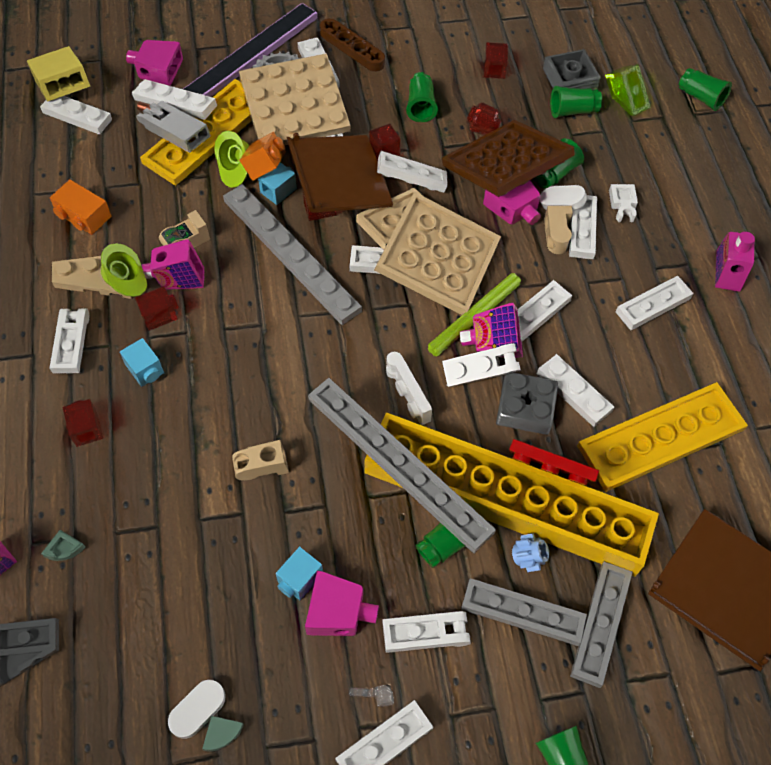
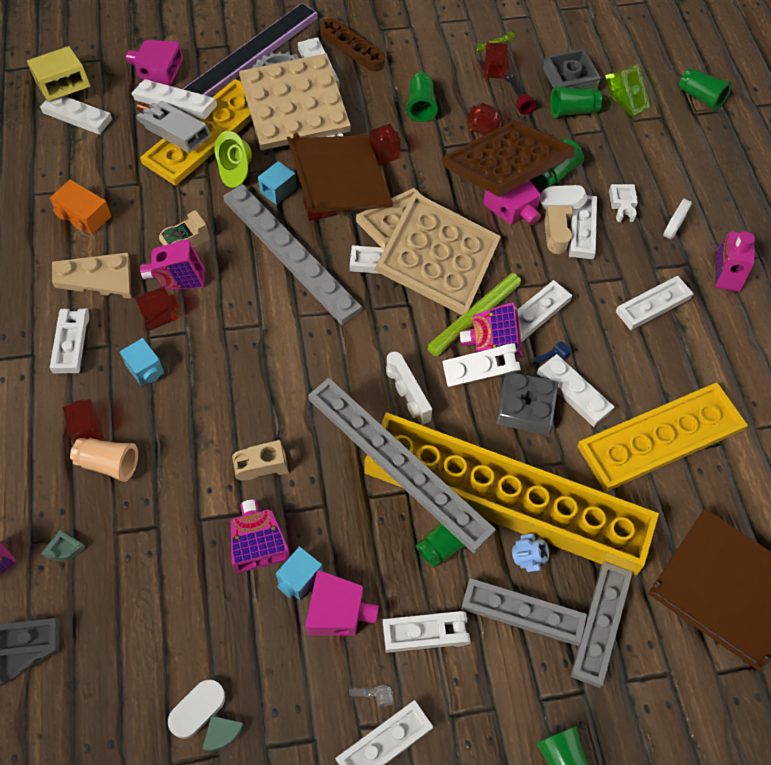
lime piece [101,243,147,297] -> none
orange brick [239,131,286,181] -> none
white plate [377,151,447,193] -> none
red plate [509,439,599,485] -> none
none -> light nougat plant [70,438,138,482]
none -> torso [231,500,290,574]
none -> clear neon green hinge [477,31,515,51]
none -> dark red hinge [505,73,536,115]
none -> dark blue hand [534,342,571,364]
none -> white tile [663,198,692,240]

